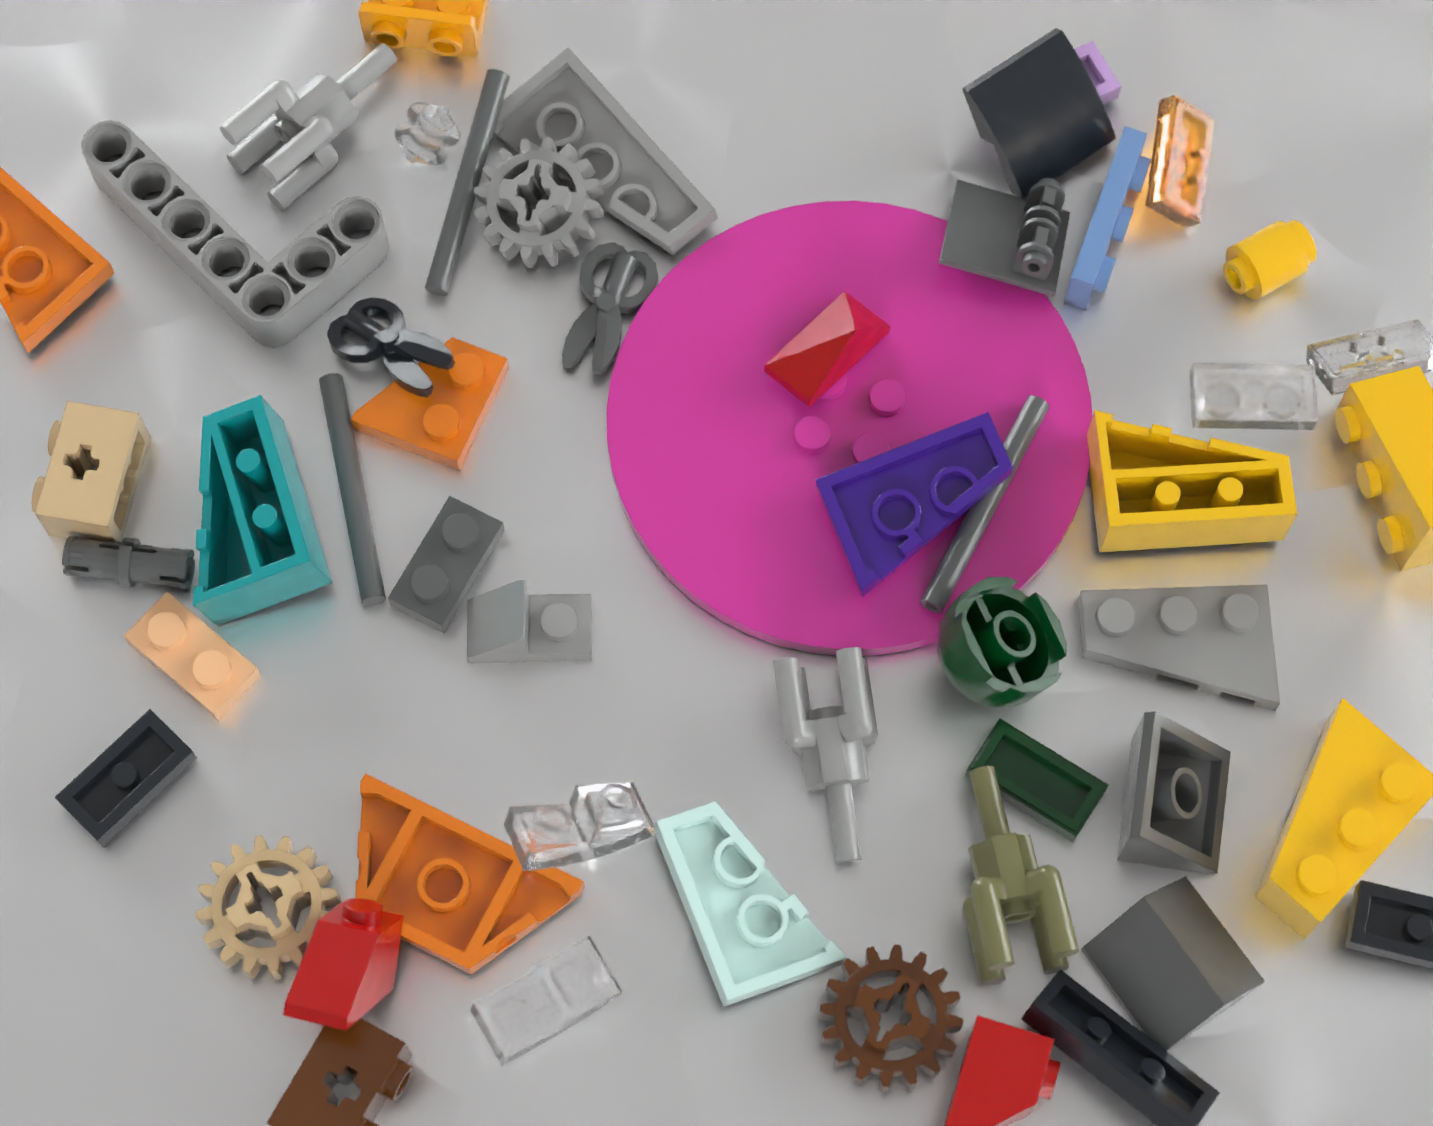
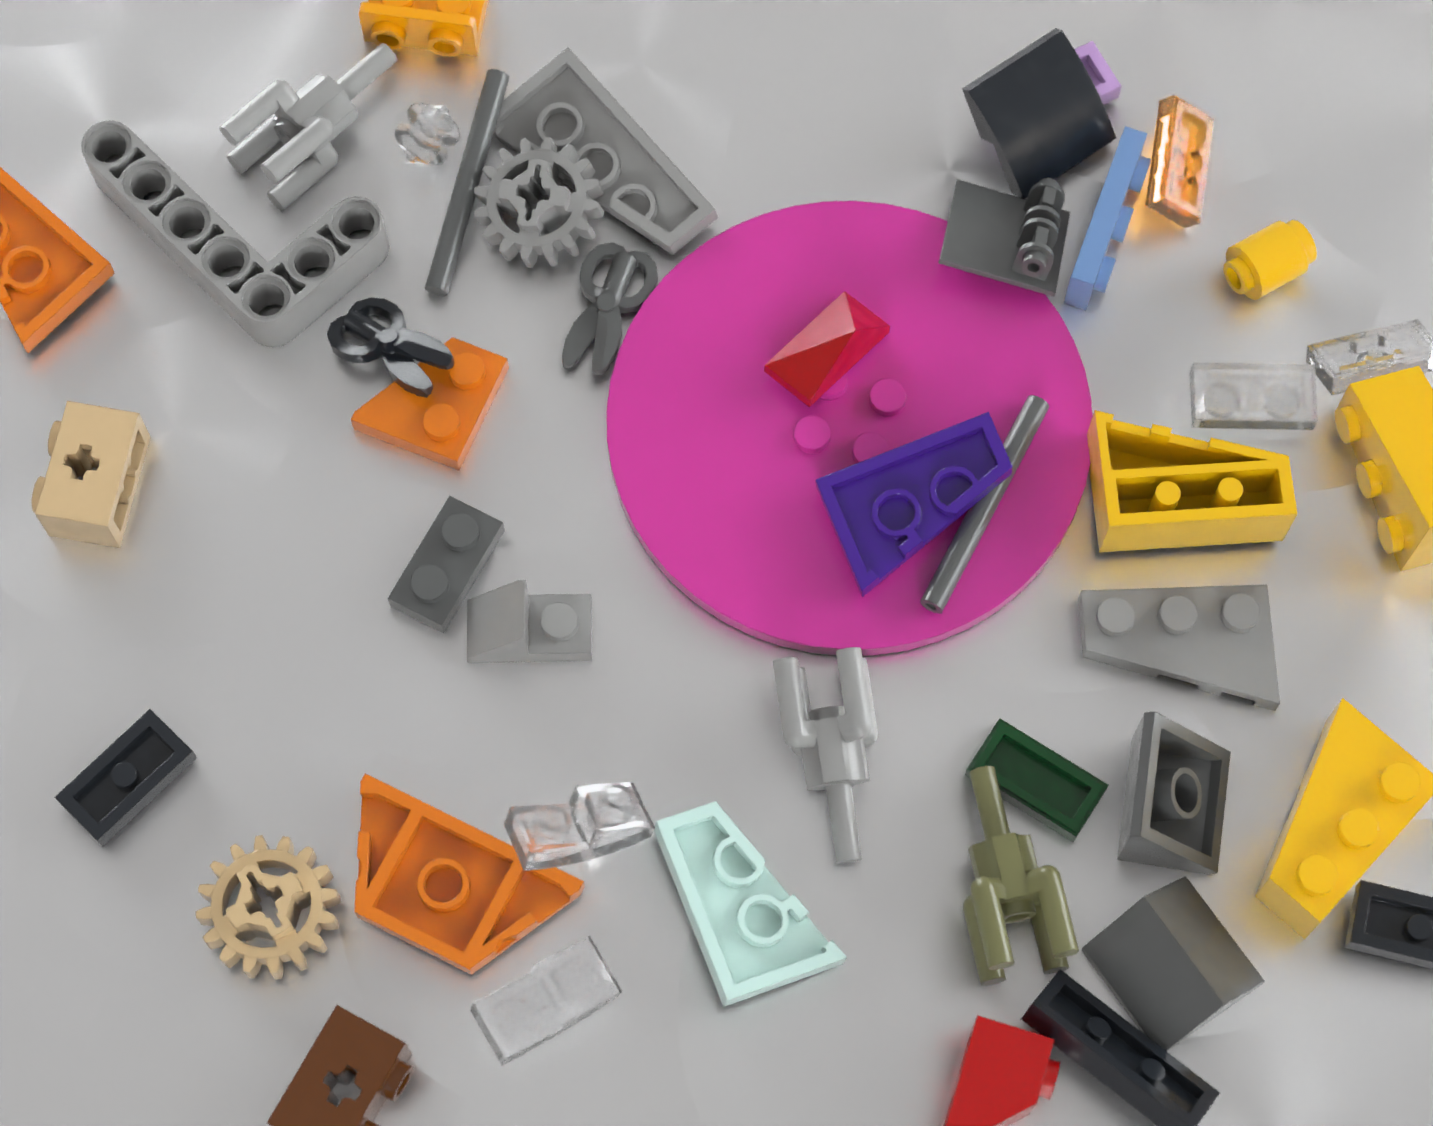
dark grey pin [62,536,195,589] -> none
light nougat plate [124,591,261,721] -> none
teal wedge [193,395,333,626] -> none
red slope [283,898,404,1031] -> none
dark grey bar [319,373,386,605] -> none
reddish brown gear [819,944,963,1092] -> none
dark green cylinder [937,577,1067,707] -> none

